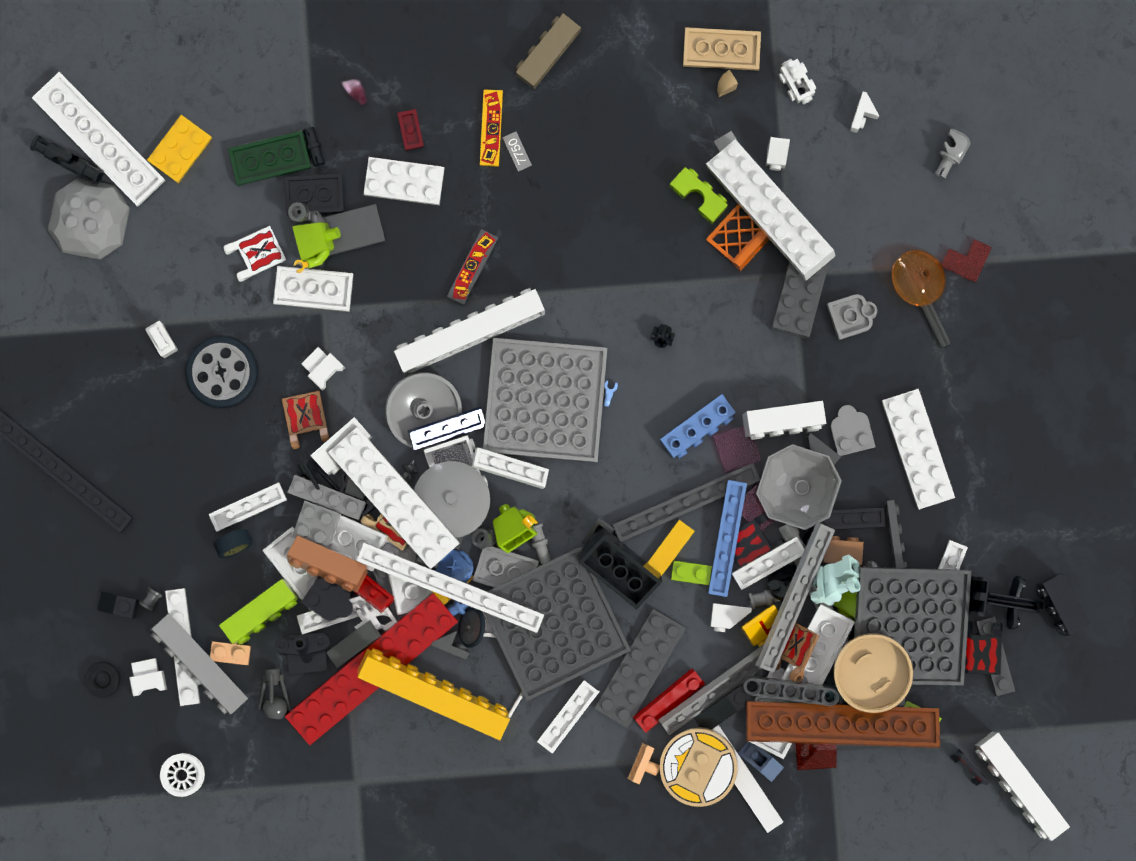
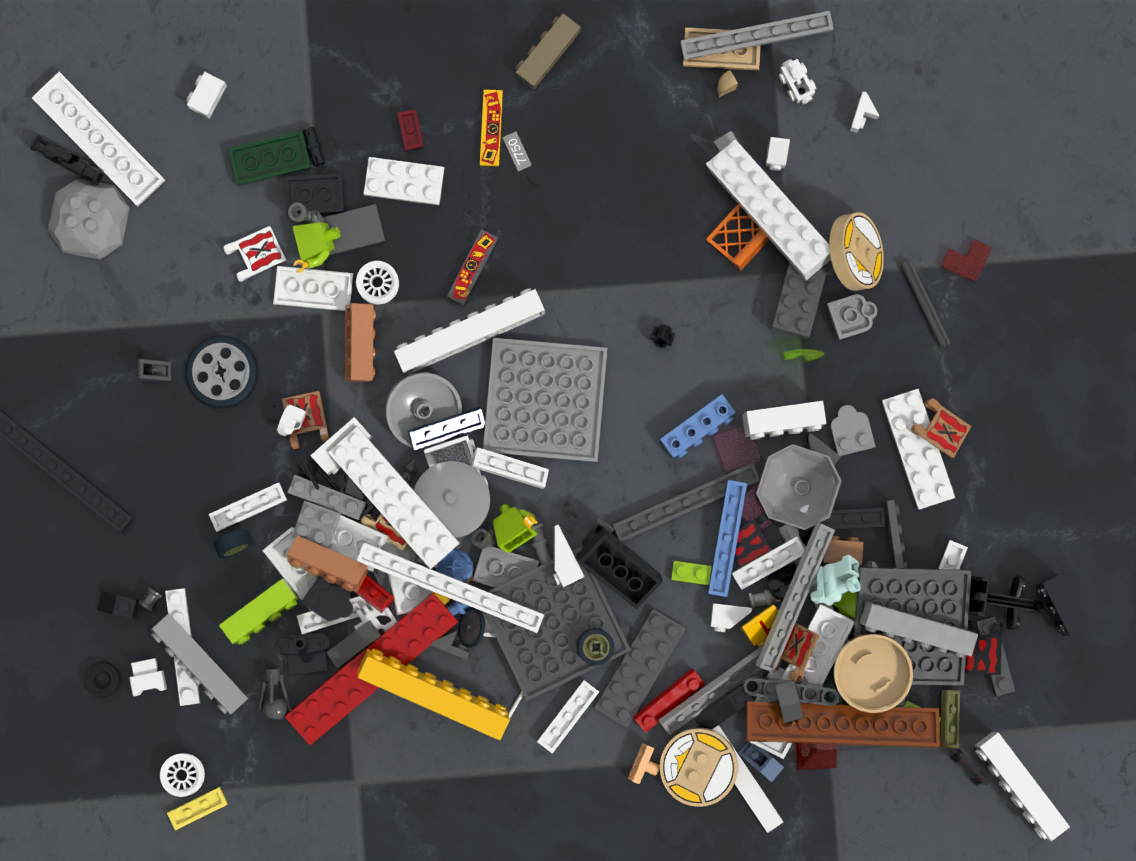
white piece [146,321,178,358] -> none
yellow plate [147,115,212,183] -> none
light nougat plate [210,641,251,665] -> none
white piece [302,347,345,391] -> none
clear pink piece [343,79,367,105] -> none
light blue piece [604,381,618,407] -> none
yellow tile [648,520,695,576] -> none
lime arch [669,167,728,225] -> none
clear orange dish [892,250,946,306] -> none
light grey piece [935,129,971,179] -> none
none -> dark grey slope [138,359,171,381]
none -> light yellow tile [167,787,228,830]
none -> white brick [186,72,227,119]
none -> white rock [277,405,306,436]
none -> nougat brick [345,303,376,382]
none -> white wheel [356,261,399,304]
none -> white slope [553,525,584,587]
none -> wheel [577,628,614,666]
none -> light grey plate [680,11,834,61]
none -> dark grey slope [775,680,803,723]
none -> clear neon green slope [782,349,824,363]
none -> tan piece [829,212,884,291]
none -> light grey brick [860,601,978,658]
none -> flag [910,398,971,458]
none -> olive tile [940,690,960,748]

